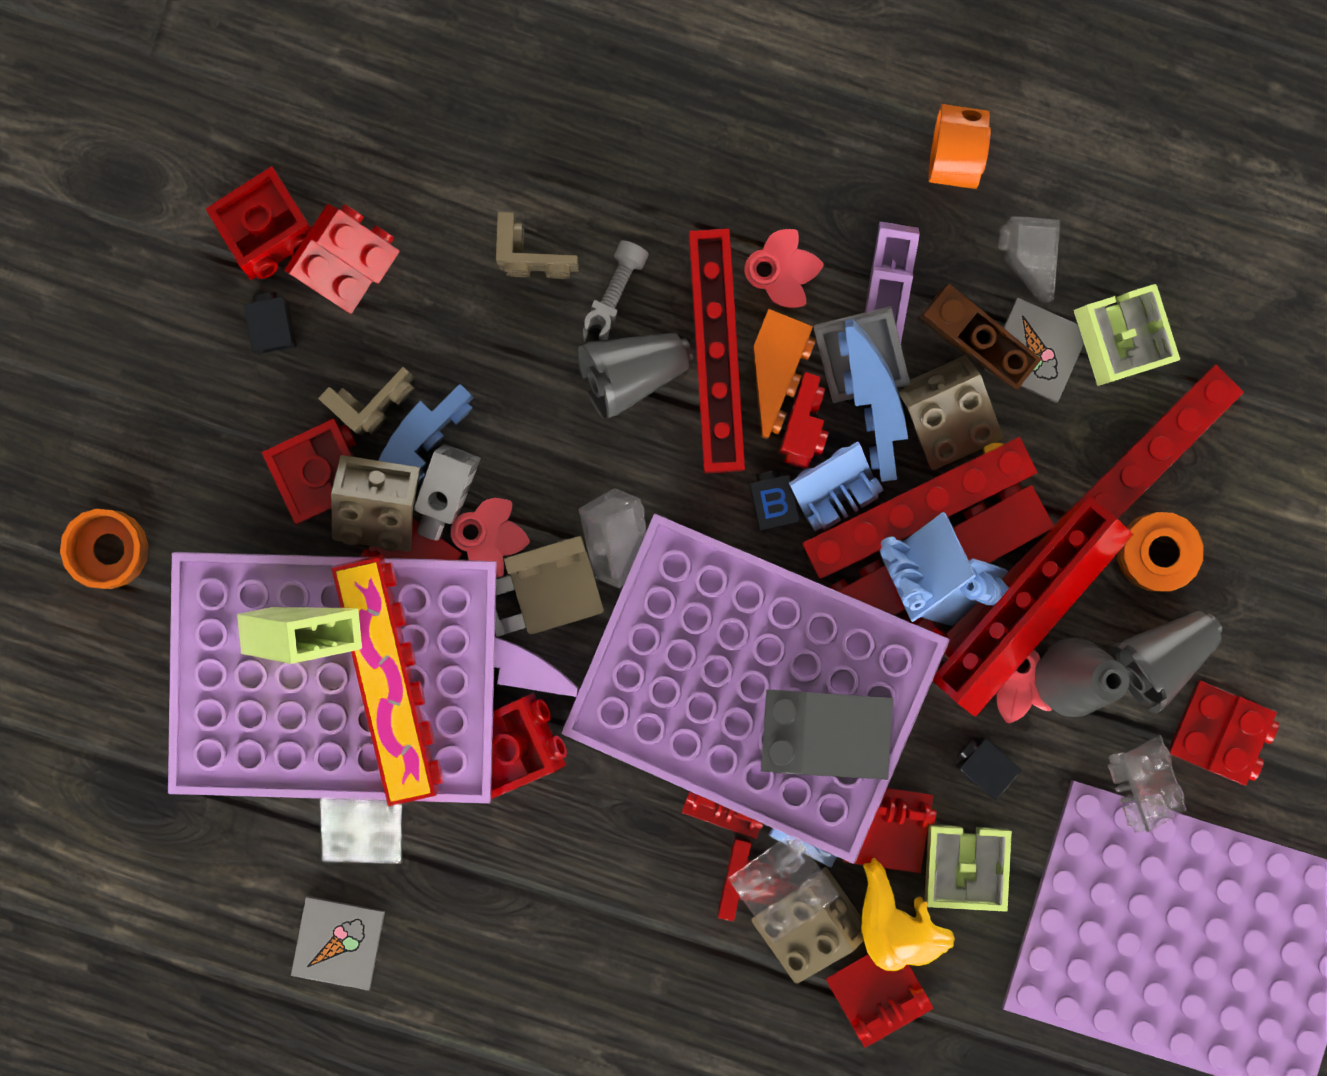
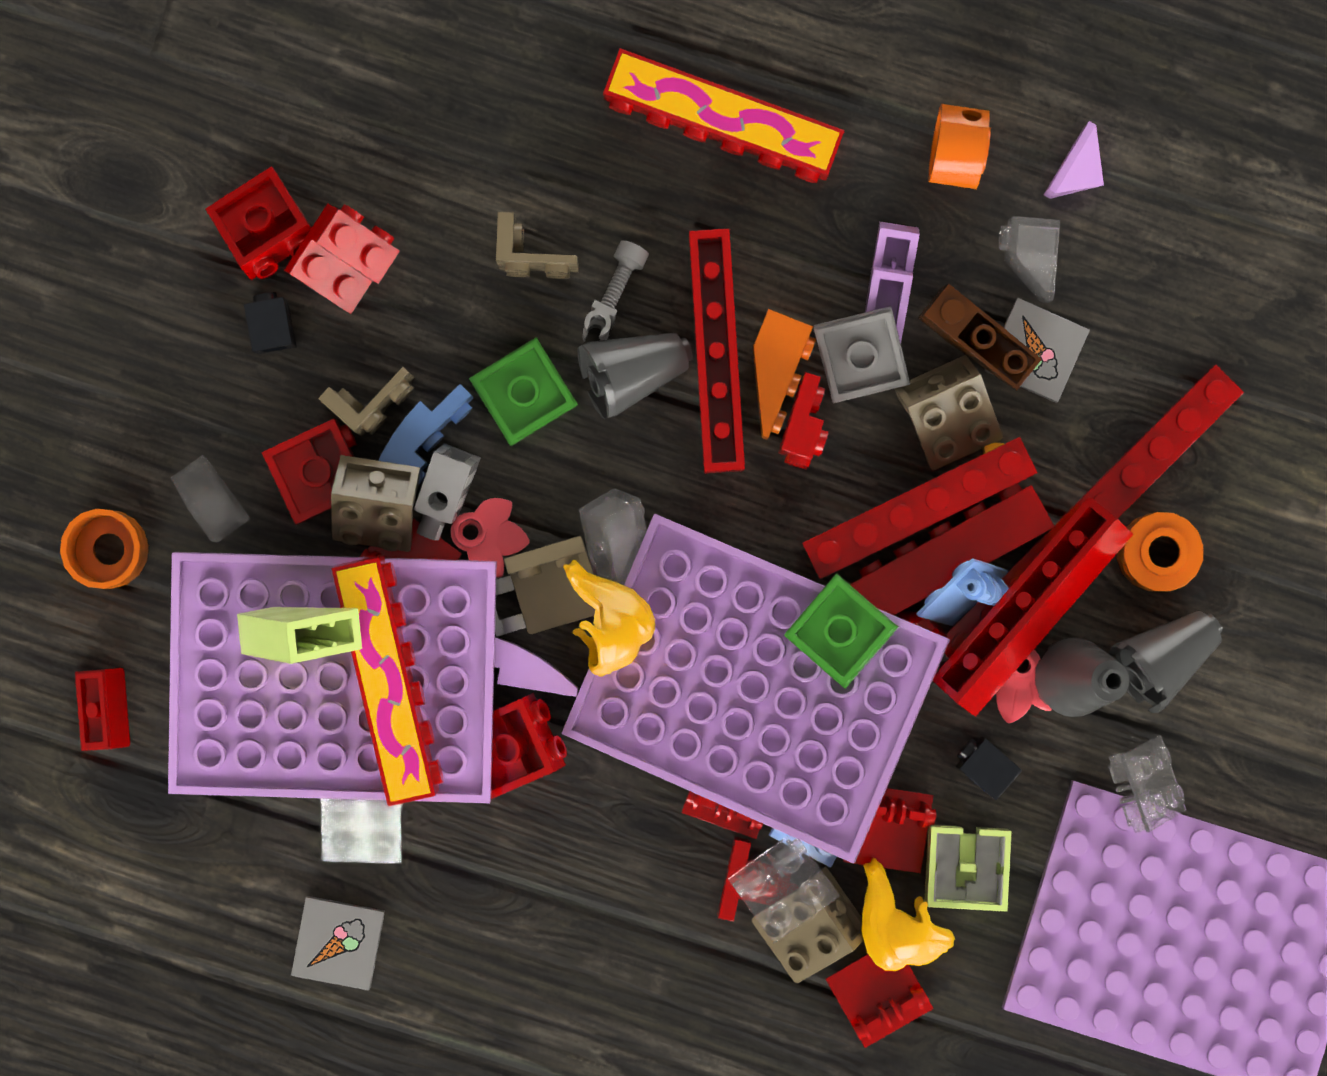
coral plate [744,229,824,308] -> none
black brick [749,470,799,531] -> none
dark grey slope [761,689,894,780] -> none
light blue hinge [789,442,884,532] -> none
medium blue slope [838,319,908,482] -> none
light blue hinge [880,512,976,622] -> none
piece [1073,284,1180,386] -> none
red plate [1167,680,1279,786] -> none
none -> red slope [75,668,130,751]
none -> clear slope [171,455,250,542]
none -> bright green tile [469,337,578,446]
none -> yellow piece [563,560,655,677]
none -> brick [603,48,845,183]
none -> bright green tile [784,574,899,689]
none -> lavender slope [1043,121,1104,199]

